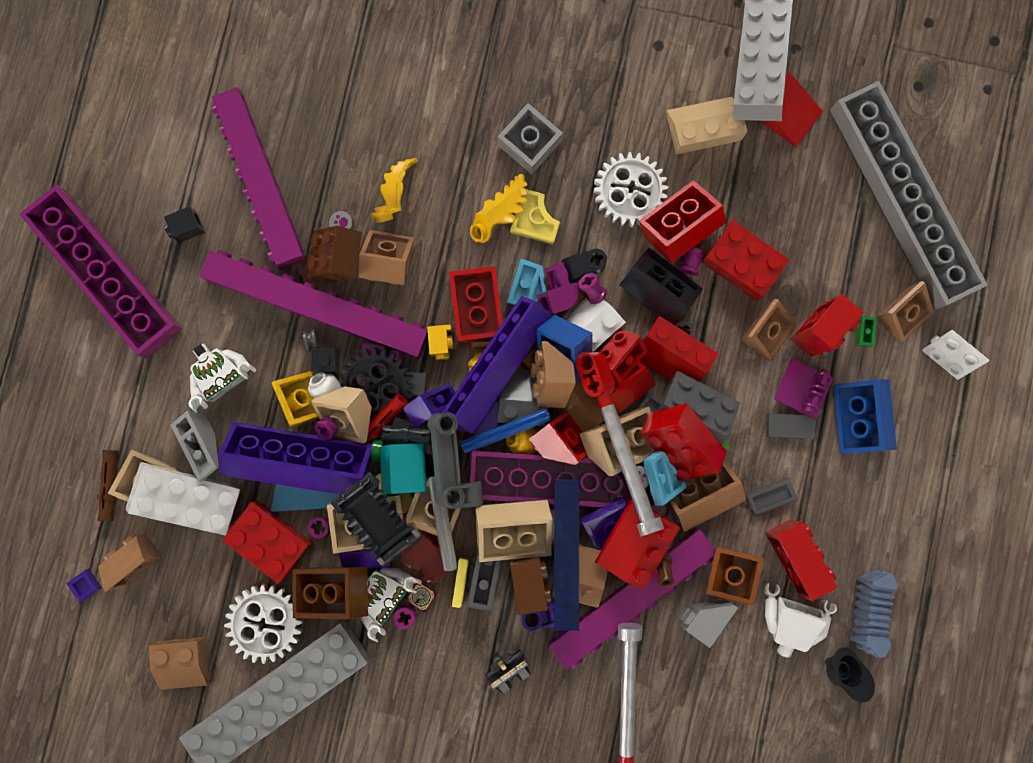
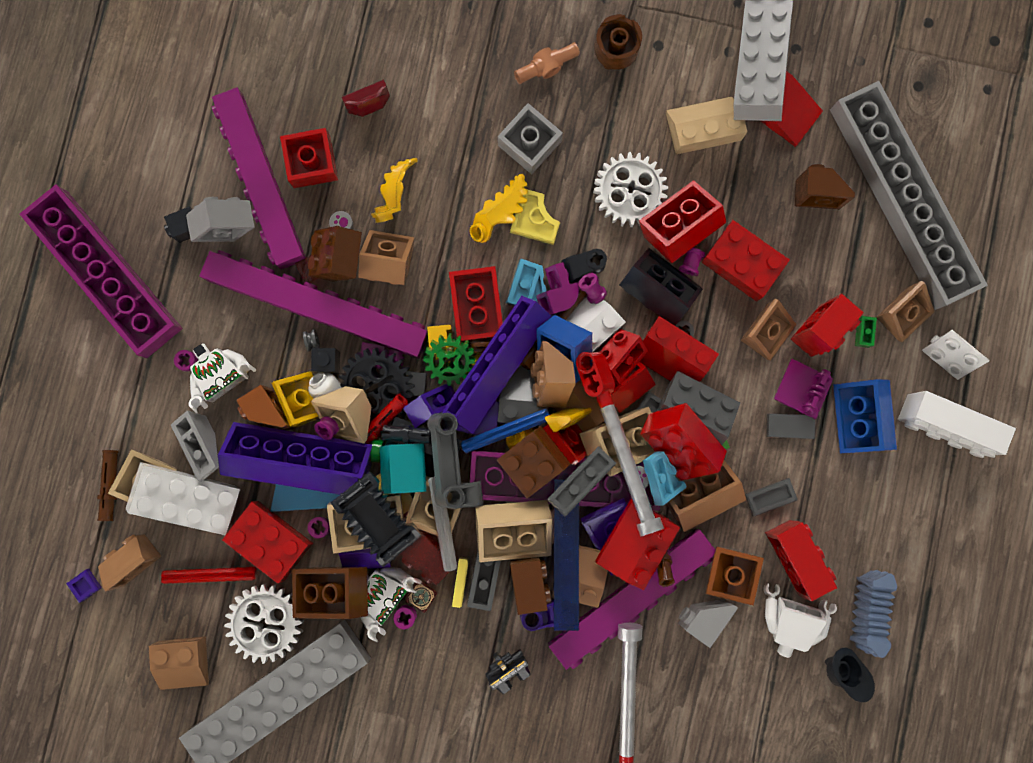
none -> red axle [161,567,256,584]
none -> magenta bush [174,350,198,372]
none -> light grey brick [186,197,255,242]
none -> dark orange slope [236,385,295,430]
none -> red brick [280,128,338,188]
none -> dark red slope [342,79,390,117]
none -> green gear [423,333,476,386]
none -> reddish brown brick [497,426,571,498]
none -> nougat pin [514,42,580,84]
none -> yellow slope [545,408,592,432]
none -> dark grey tile [547,446,616,517]
none -> reddish brown brick [594,14,642,70]
none -> reddish brown slope [795,164,855,210]
none -> white brick [898,391,1016,458]

